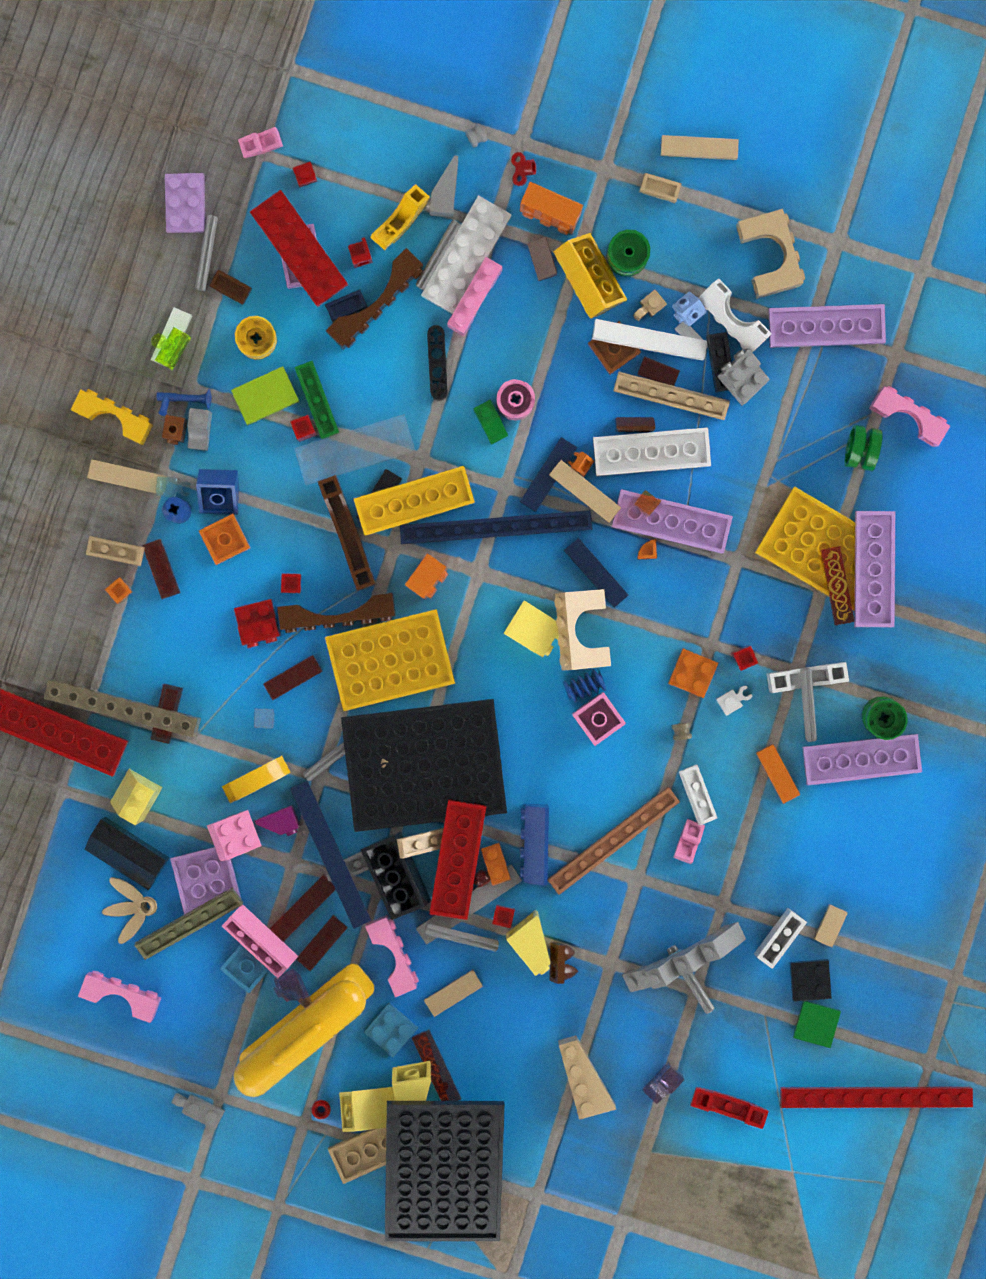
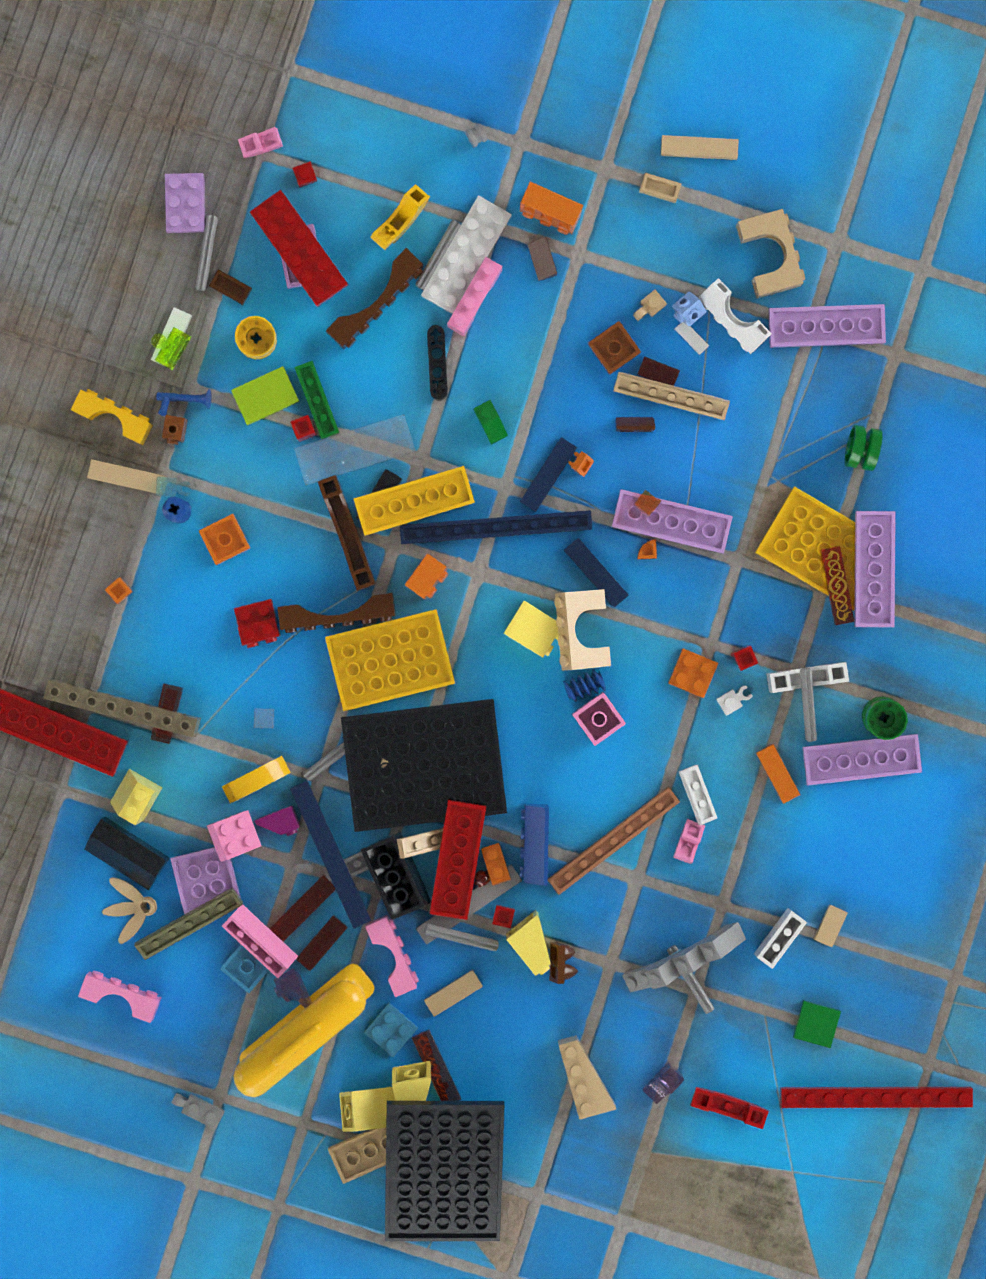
tan tile [86,536,145,566] -> none
clear red plate [142,539,181,600] -> none
light grey arch [187,408,212,451] -> none
blue slope [196,469,239,514] -> none
clear red tile [263,655,323,700] -> none
red plate [281,573,301,593] -> none
red plate [311,1100,331,1119] -> none
dark blue tile [325,289,368,322] -> none
red panel [348,237,373,268] -> none
light grey slope [426,156,459,218] -> none
bright pink brick [496,379,535,421] -> none
red piece [511,152,536,186] -> none
tan tile [549,460,621,523] -> none
yellow slope [553,233,627,319] -> none
white tile [592,319,707,361] -> none
white plate [593,428,711,476] -> none
green wheel [607,229,651,277] -> none
dark tan wheel [671,723,692,740] -> none
black plate [706,332,732,393] -> none
light grey plate [717,349,770,406] -> none
black plate [790,959,832,1001] -> none
bright pink arch [869,386,950,447] -> none

